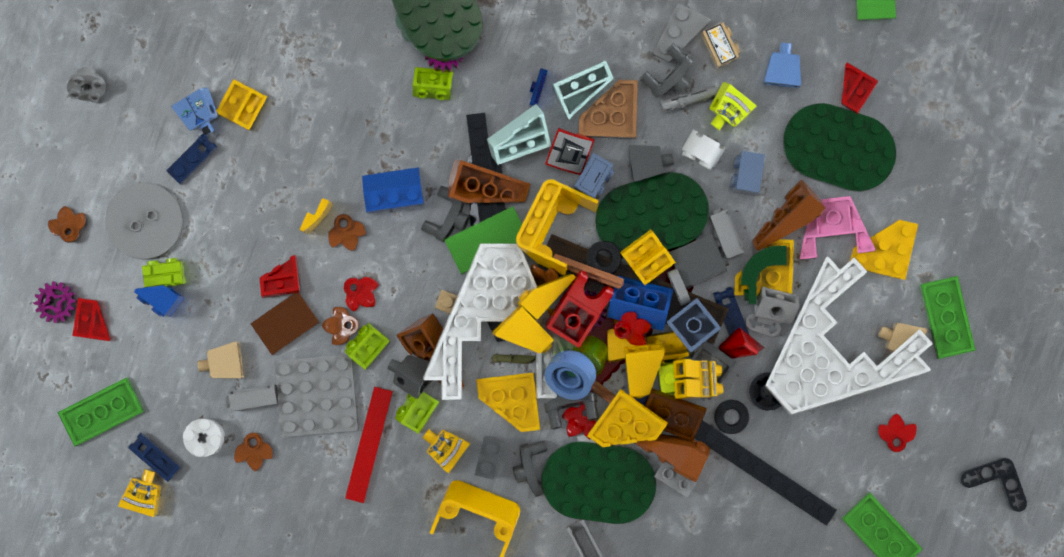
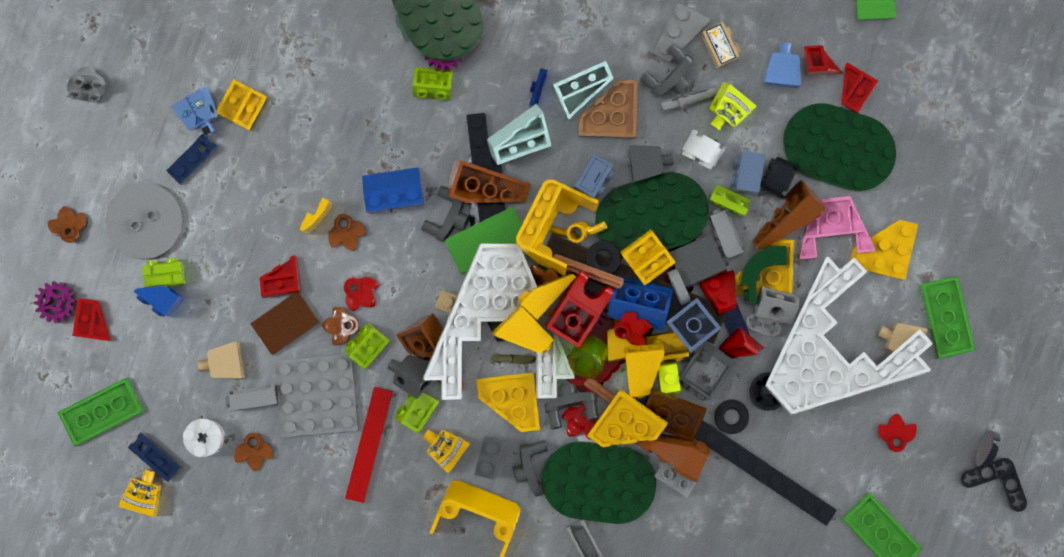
slope [545,128,595,175] -> none
medium blue piece [545,350,596,400] -> none
yellow hips [673,359,723,399] -> none
none -> yellow piece [550,221,607,243]
none -> red wing [700,270,737,314]
none -> lime bracket [708,185,750,218]
none -> black brick [760,156,799,200]
none -> red slope [804,45,844,76]
none -> black tile [975,430,1000,469]

